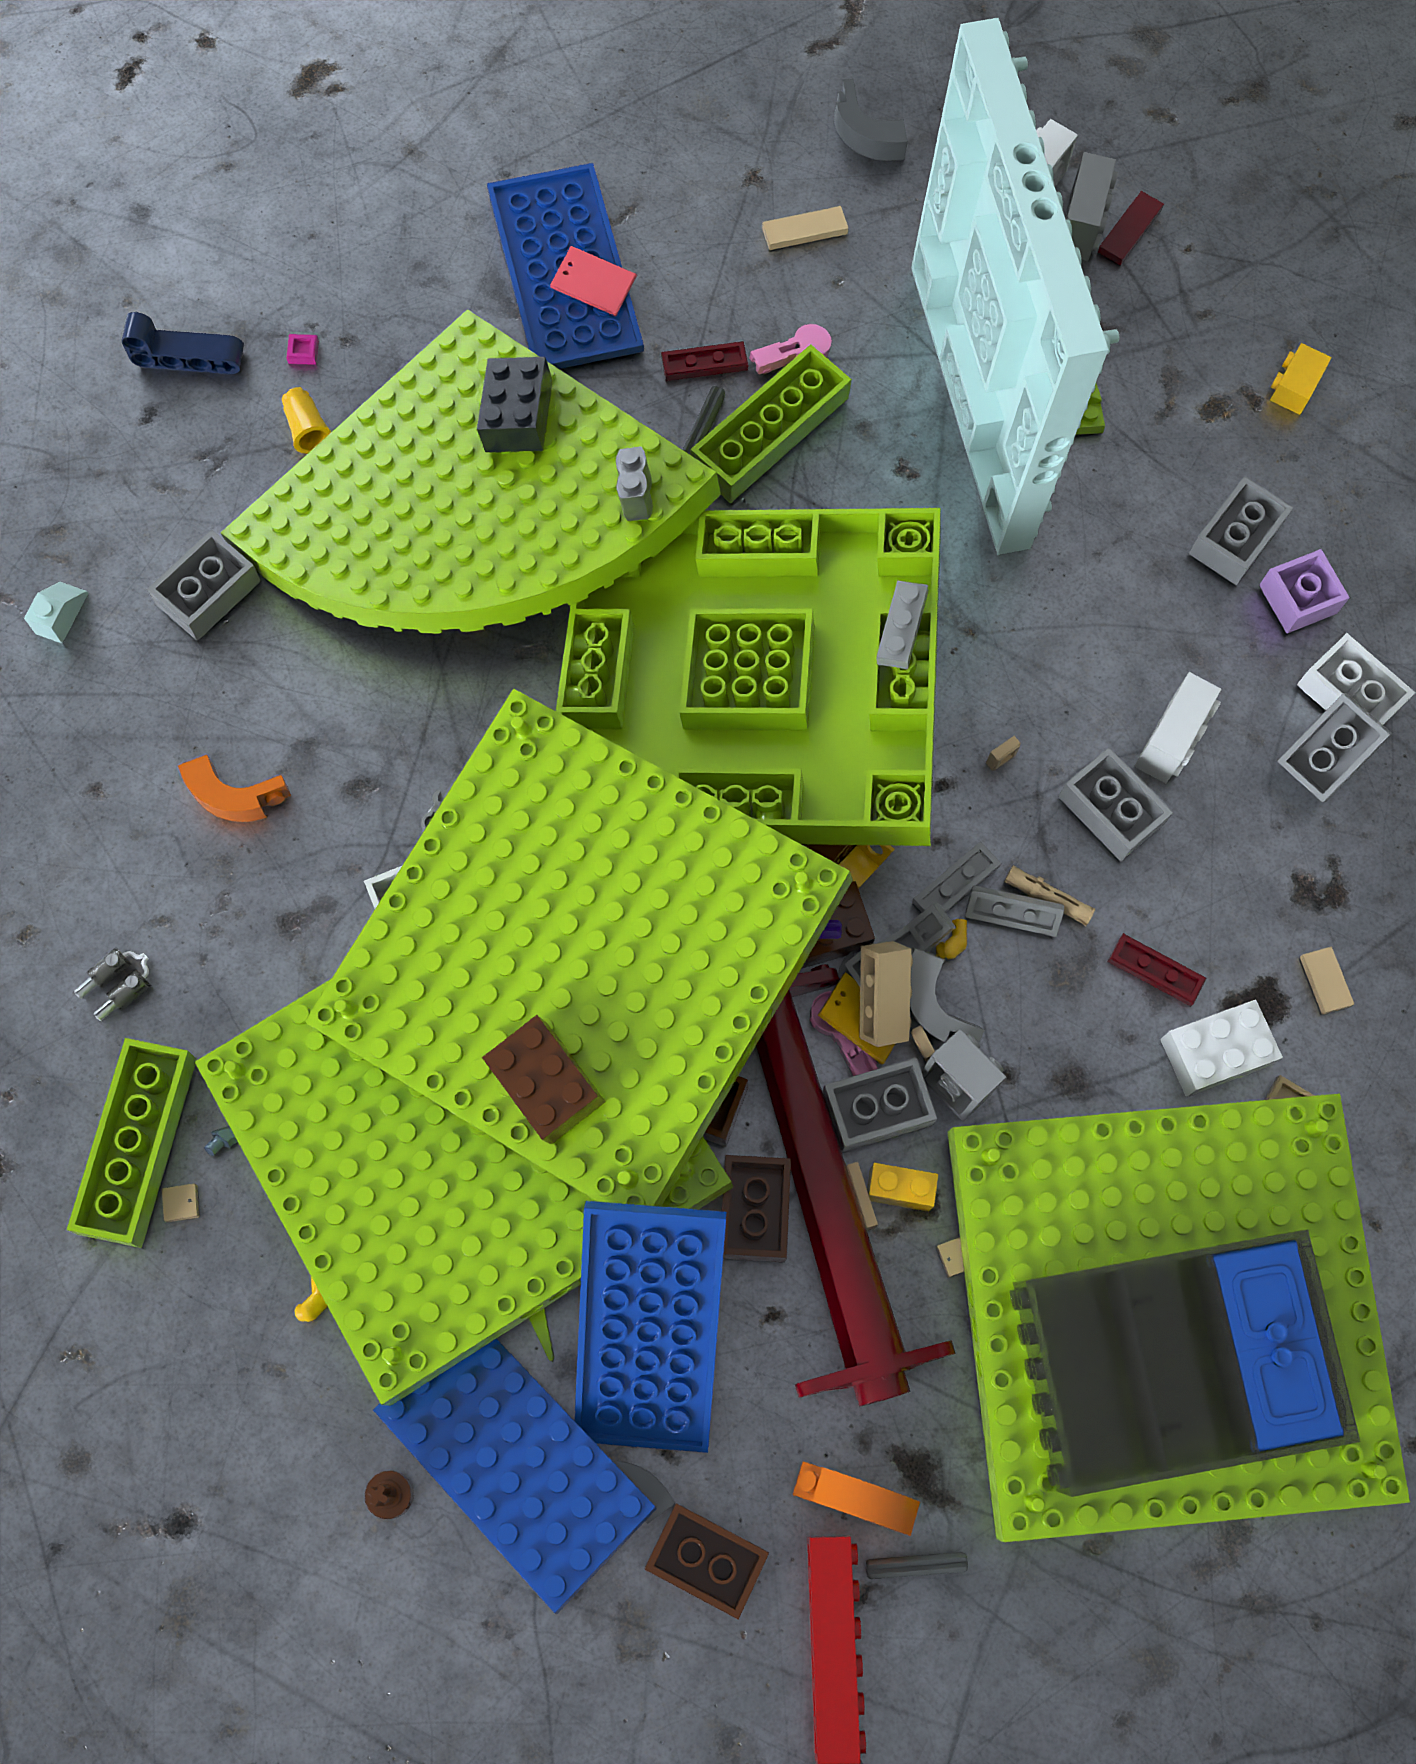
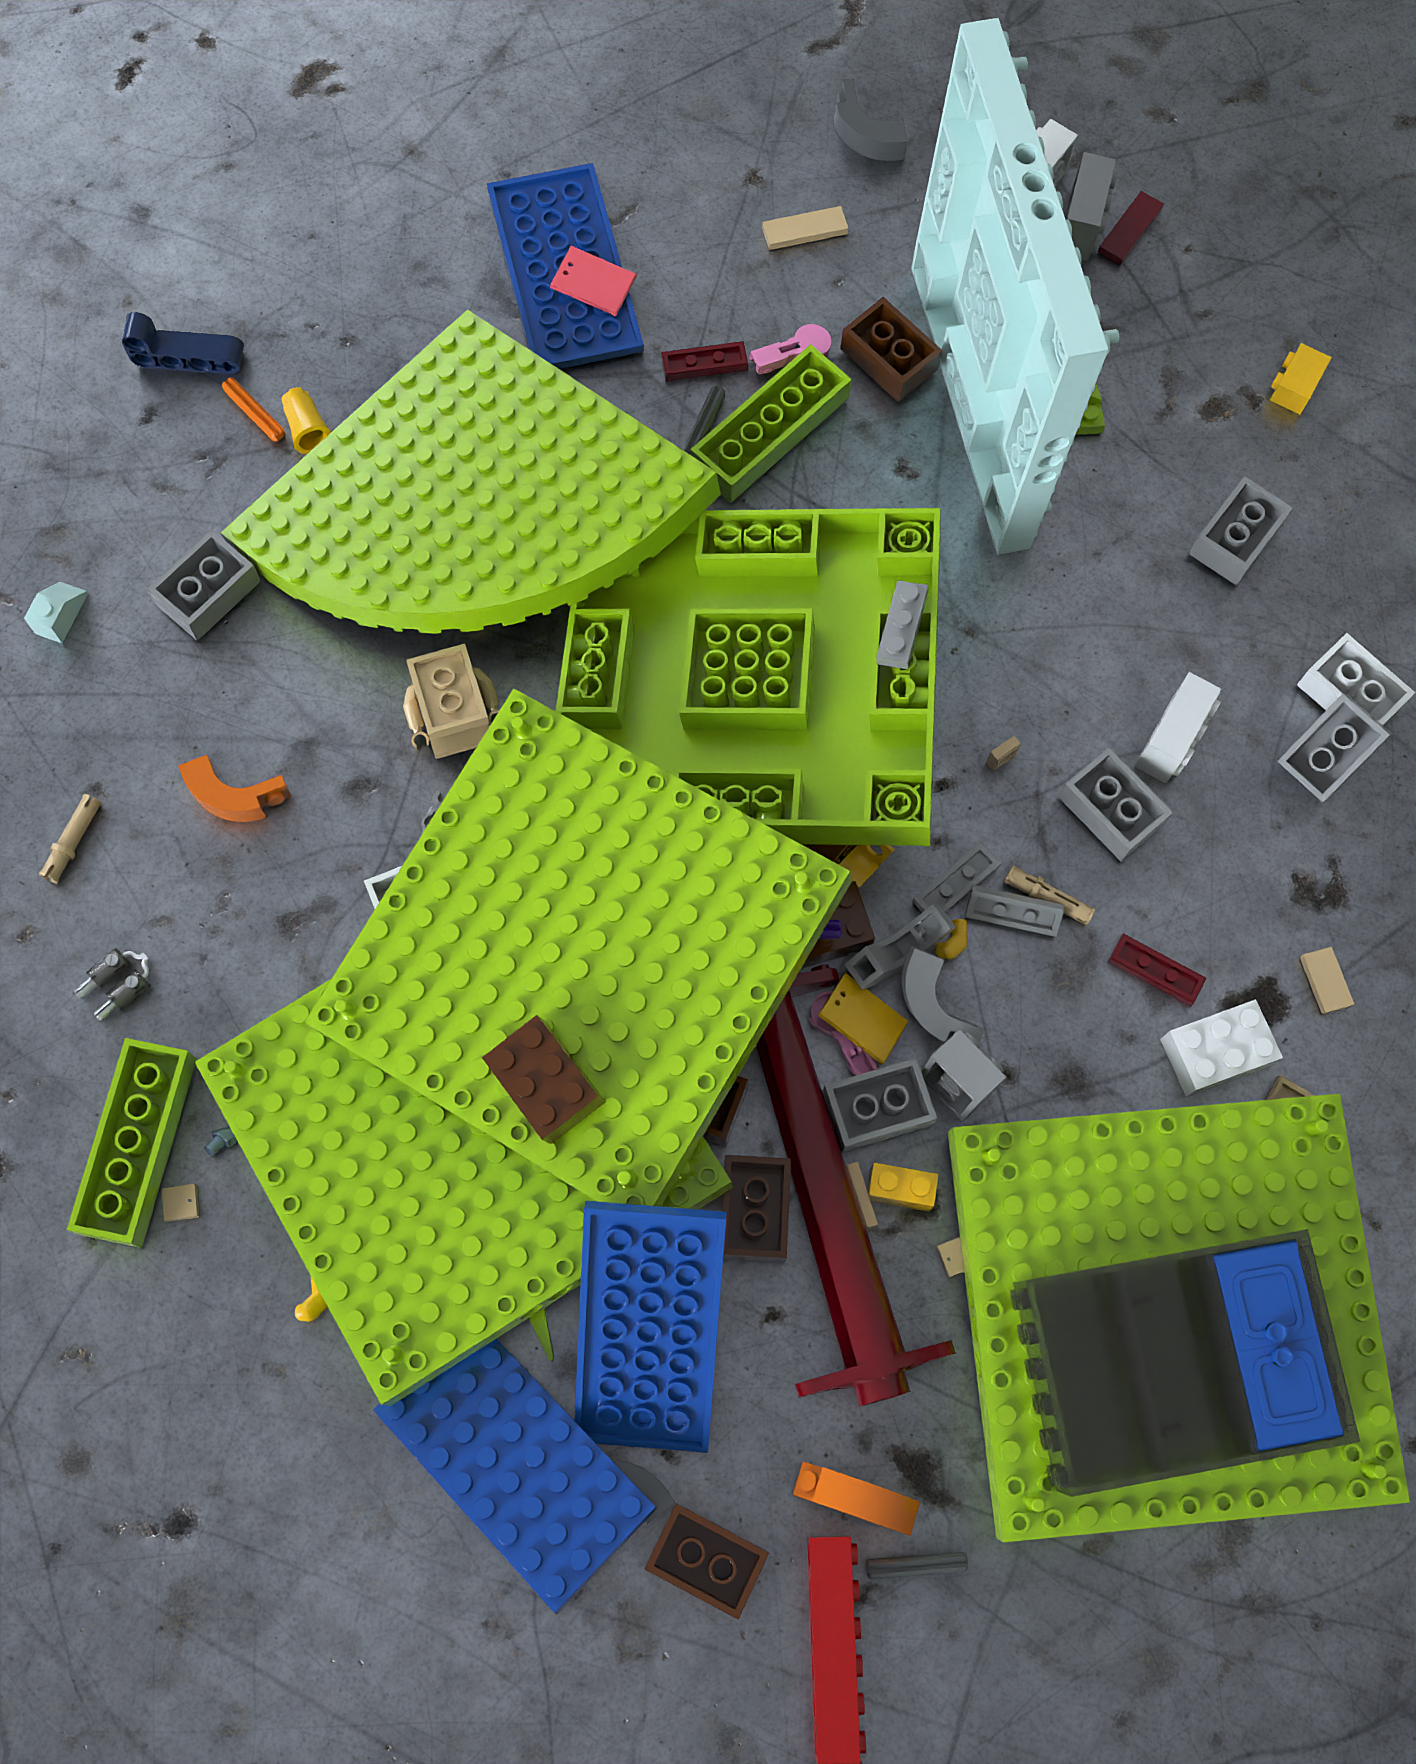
dark pink tile [286,334,319,365] -> none
reddish brown piece [365,1471,414,1519] -> none
black brick [477,356,553,452] -> none
flat silver brick [616,446,653,521] -> none
tan brick [859,941,913,1047] -> none
tan tile [911,1025,935,1062] -> none
lavender brick [1259,549,1350,634] -> none
none -> tan pin [39,794,102,884]
none -> orange axle [222,377,285,442]
none -> tan torso [403,643,500,759]
none -> reddish brown brick [840,297,943,402]

